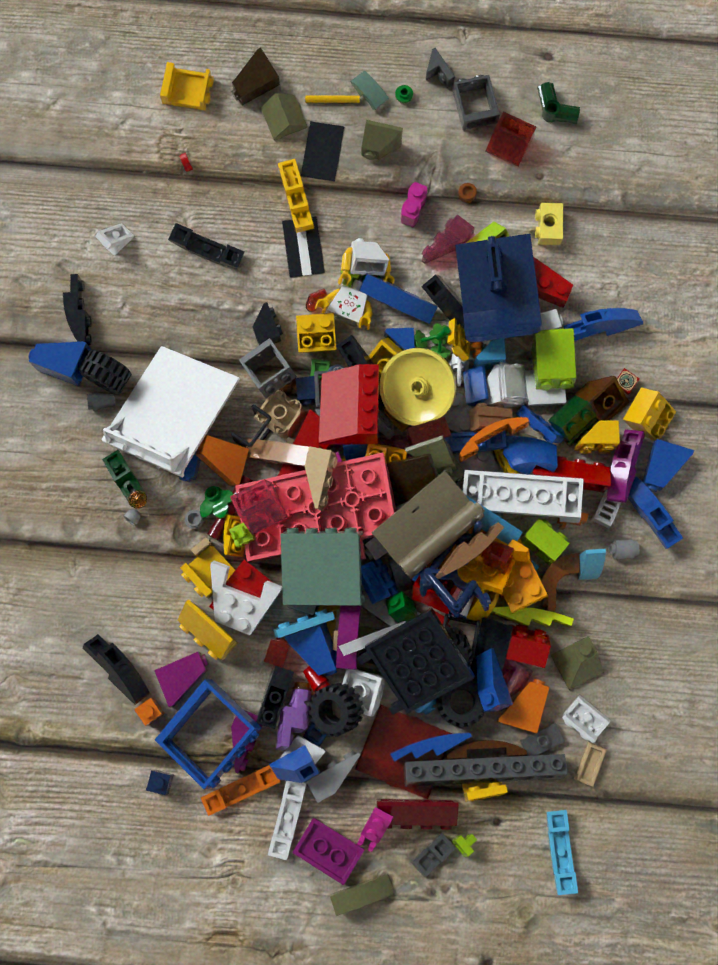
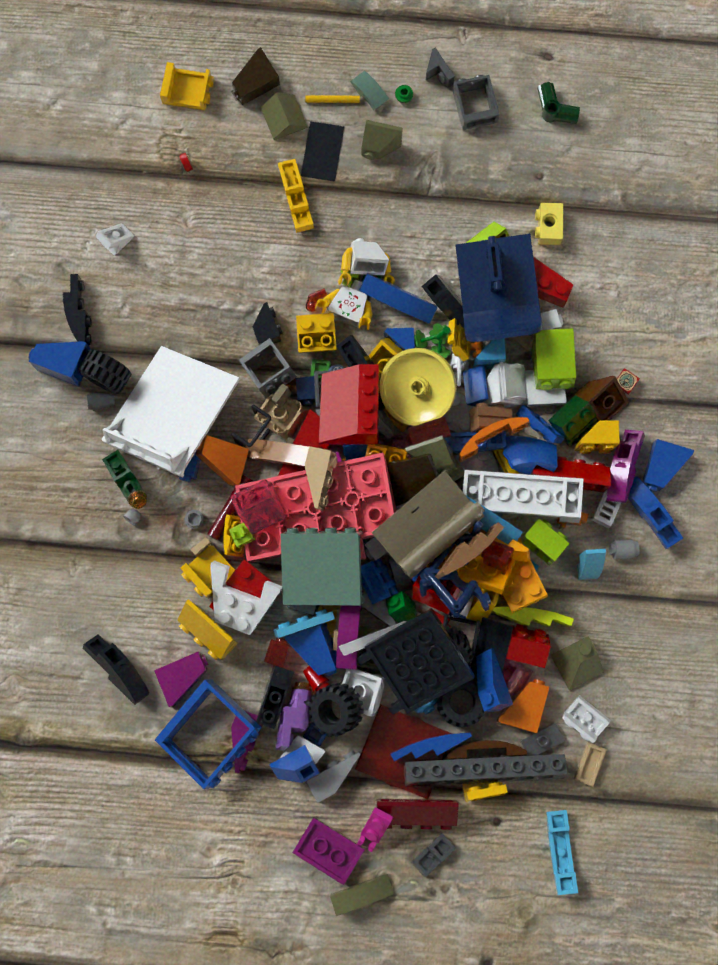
orange brick [134,698,165,726] -> none
dark blue brick [146,770,174,795] -> none
black slope [168,223,245,269] -> none
green plate [200,486,235,519] -> none
orange slope [201,765,281,816] -> none
white slope [268,781,307,860] -> none
black sticker [282,216,325,278] -> none
dark pink brick [401,182,427,227] -> none
clear pink slope [422,214,475,264] -> none
lime tile [451,834,477,857] -> none
dark orange tile [458,183,477,203] -> none
clear red slope [485,111,537,167] -> none
dark orange arch [540,553,580,612] -> none
blue slope [563,308,643,341] -> none
yellow slope [623,388,676,441] -> none
none -> dark tan tile [272,384,292,409]

